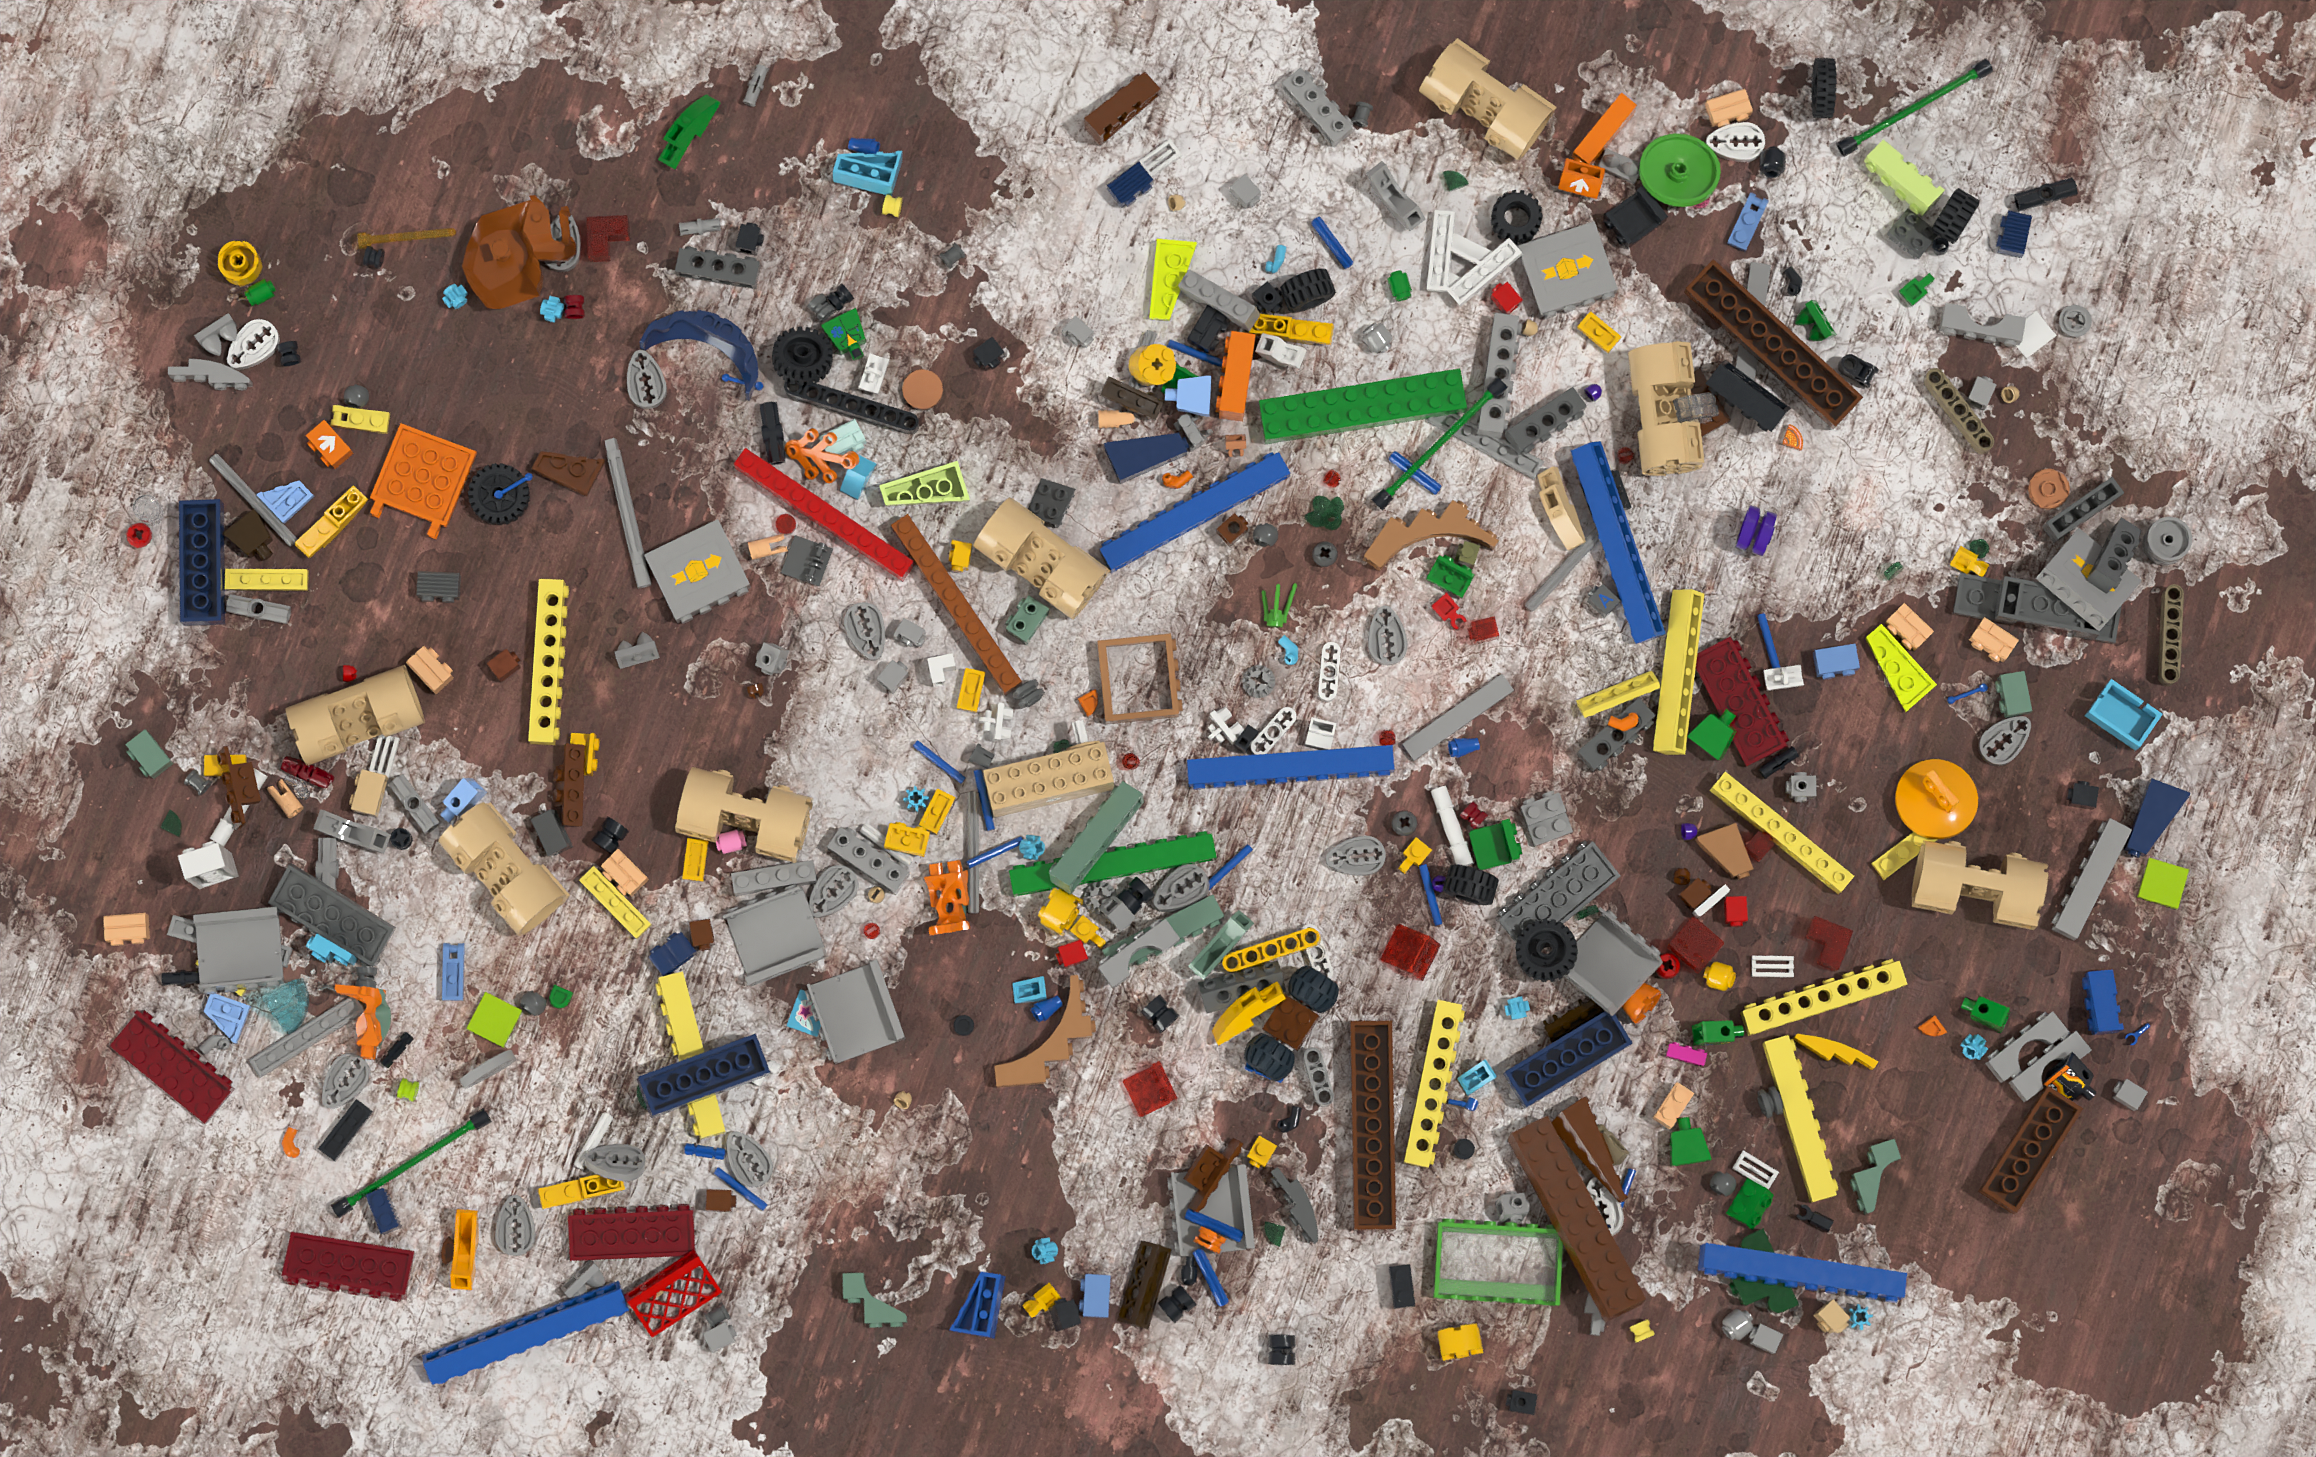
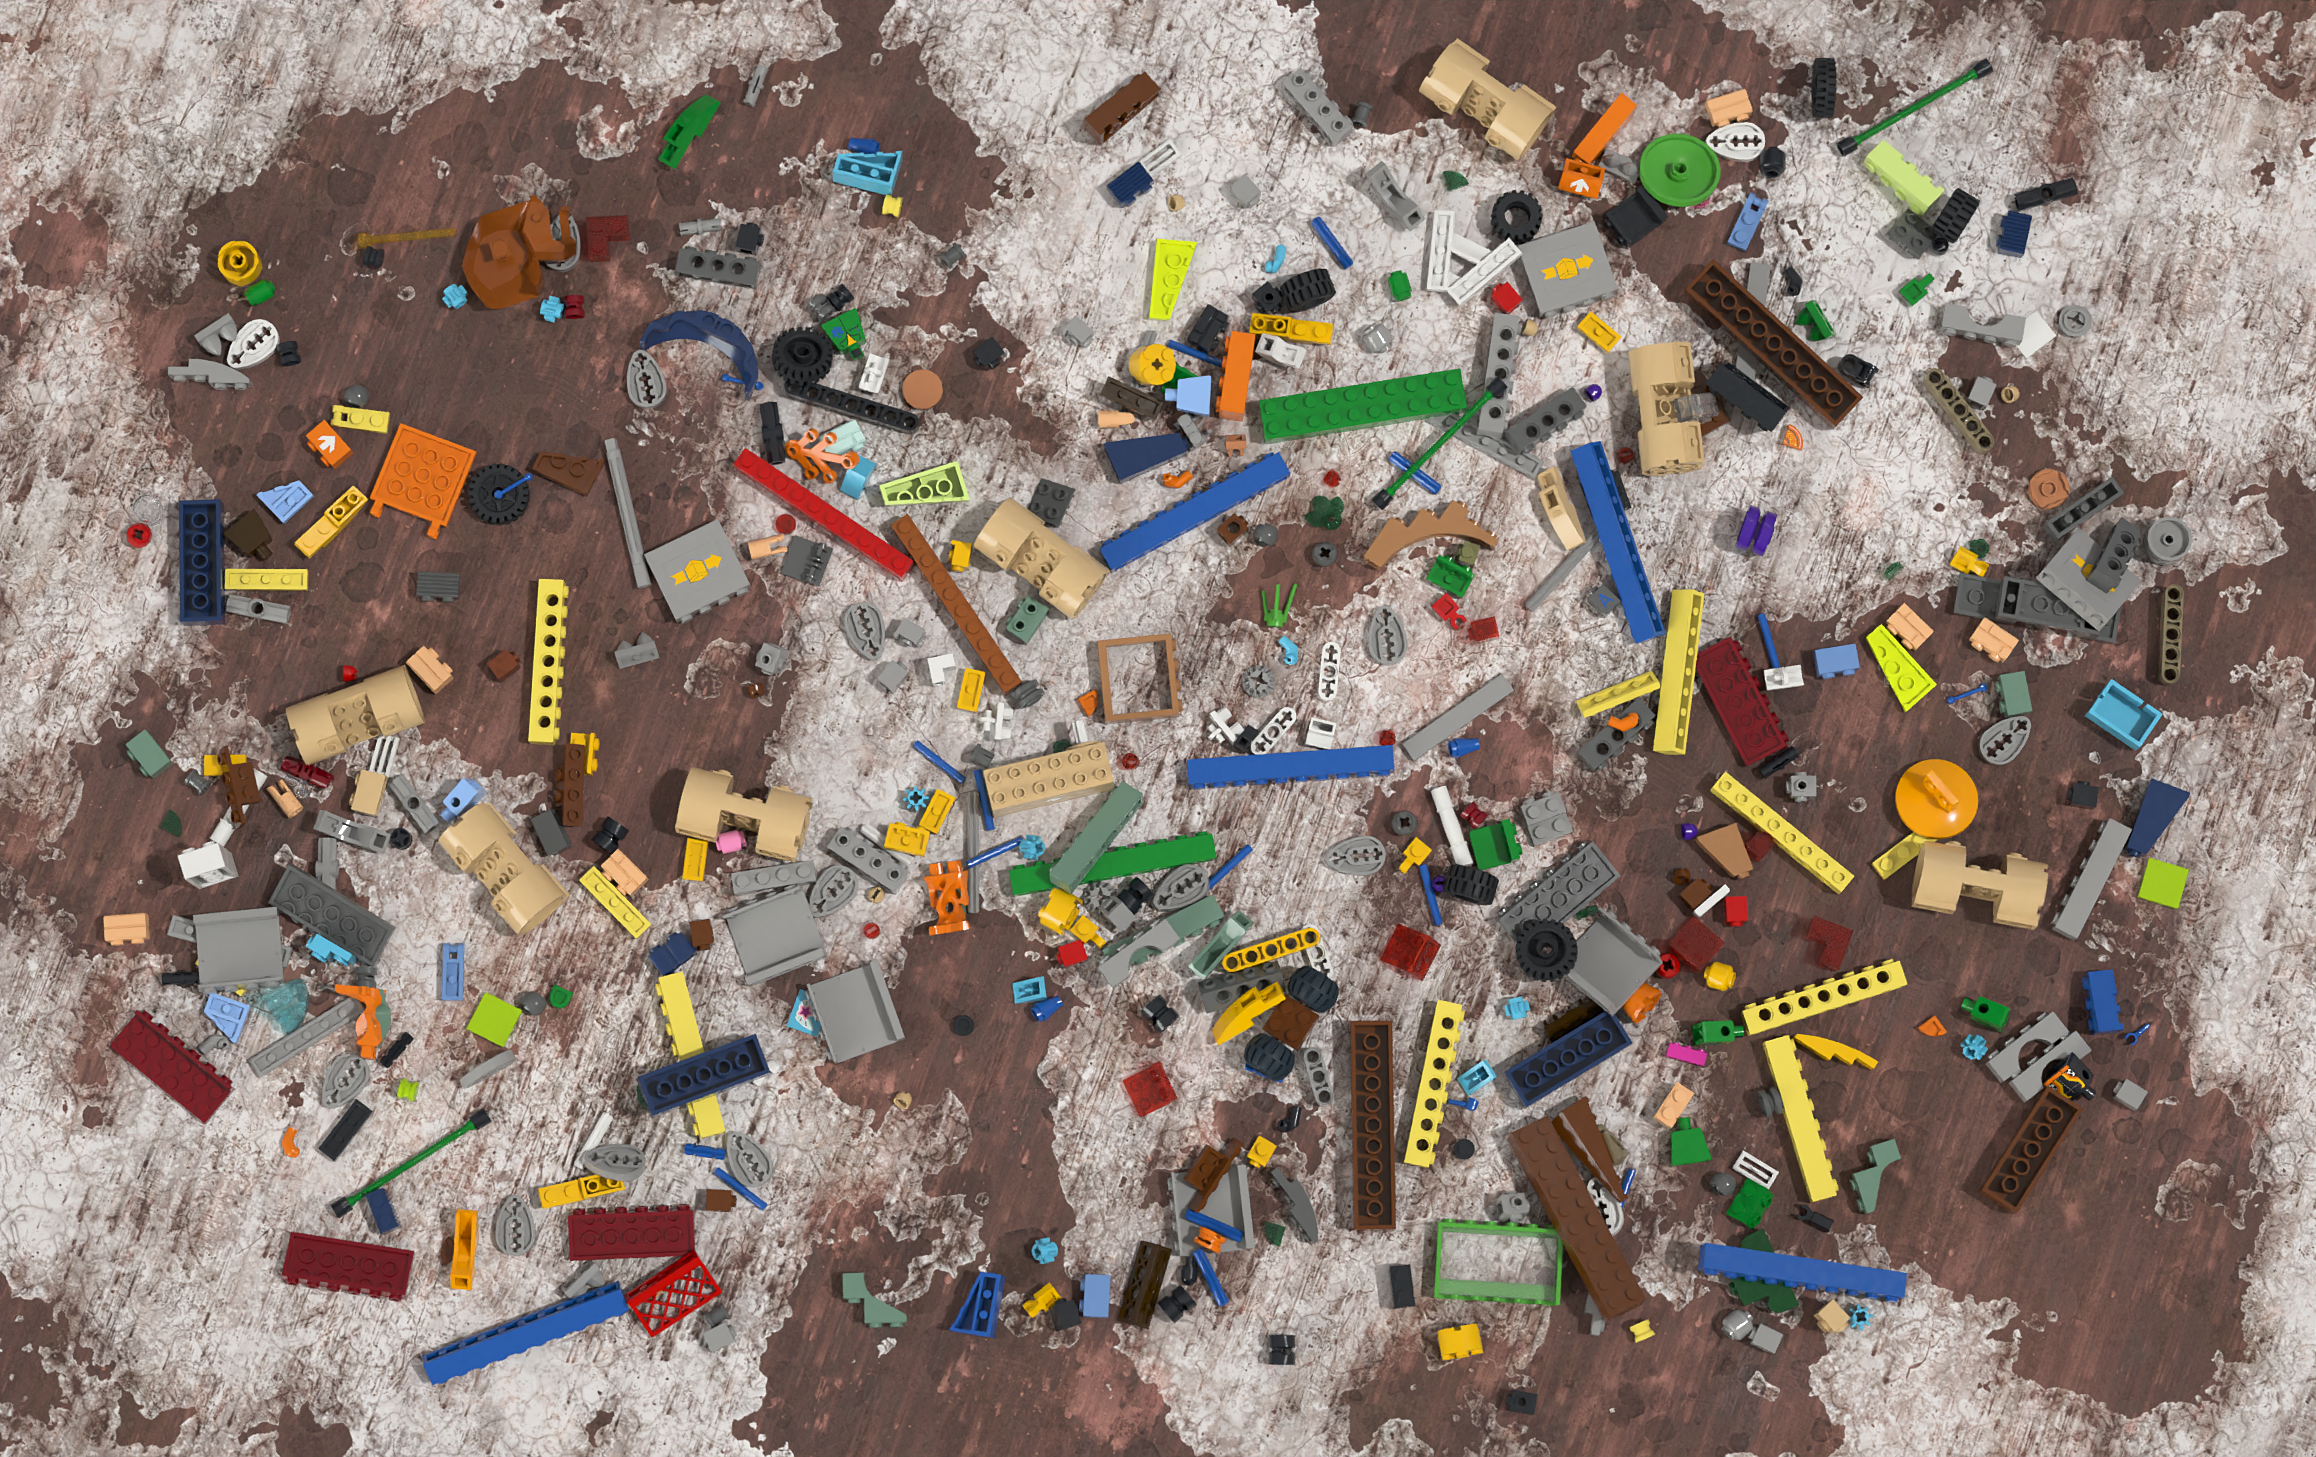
light grey axle [209,454,298,547] -> none
medium nougat arch [995,975,1096,1088] -> none
light grey arch [1178,269,1260,331] -> none
green torso [1687,709,1737,760] -> none
white tile [1752,956,1794,978] -> none

